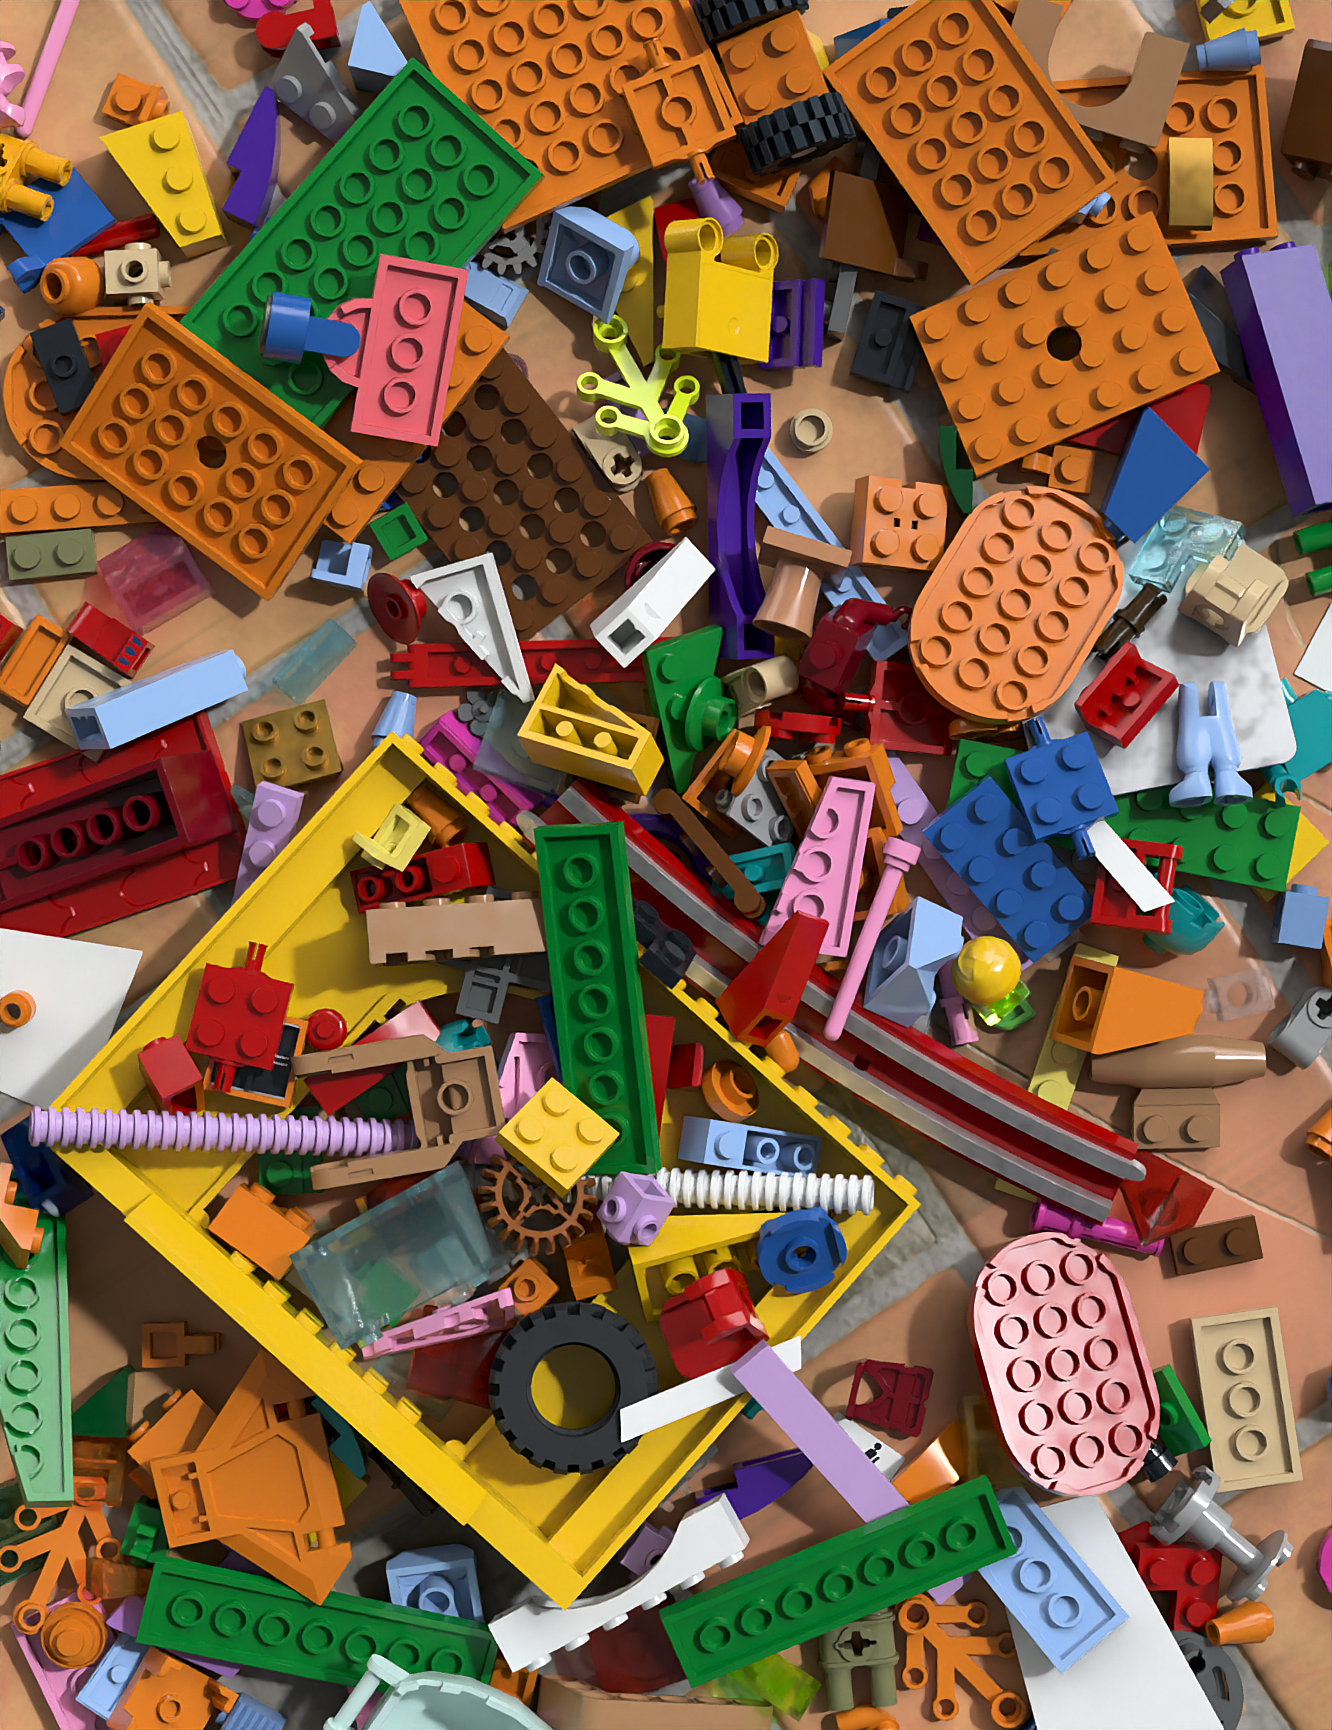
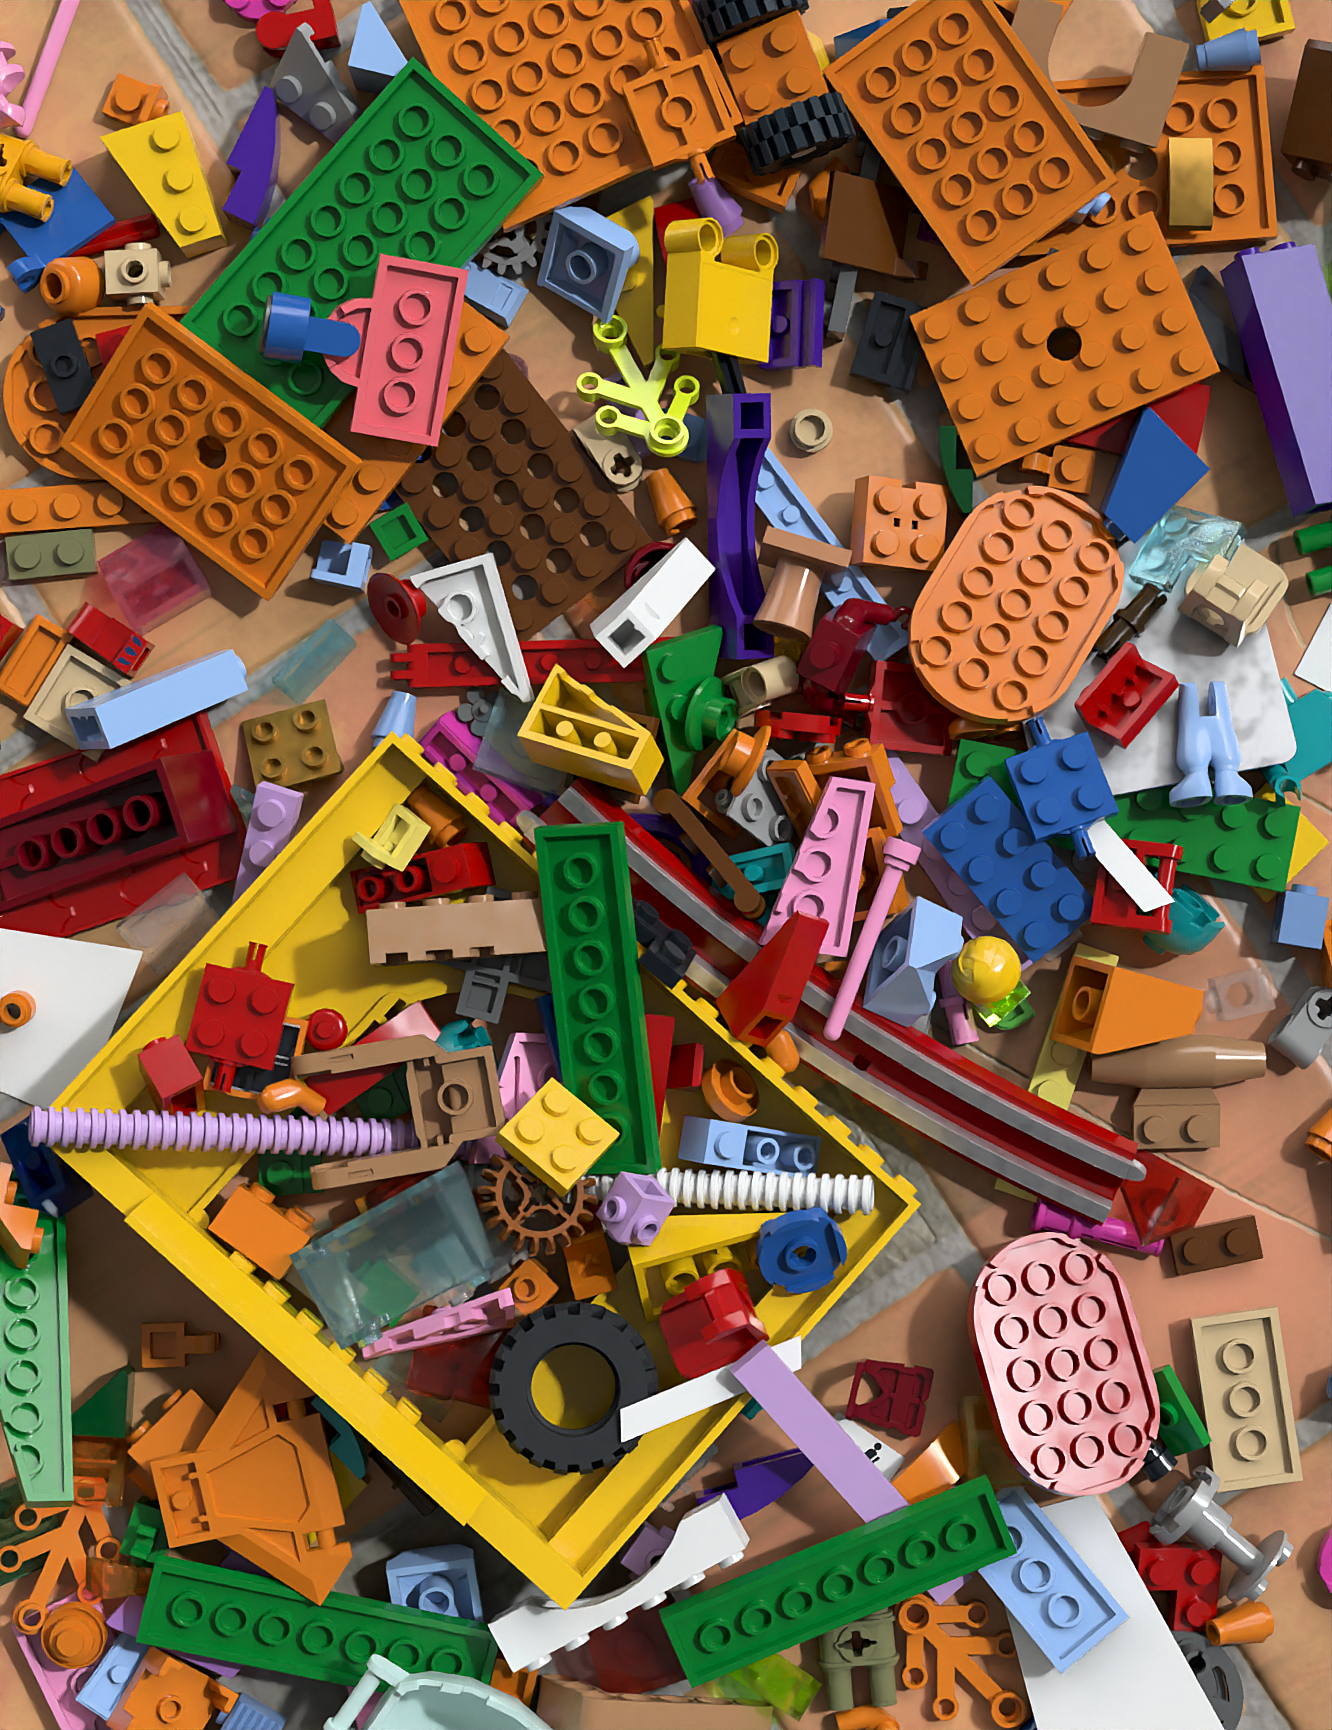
none -> clear plate [116,872,222,976]
none -> orange arm [257,1078,326,1117]

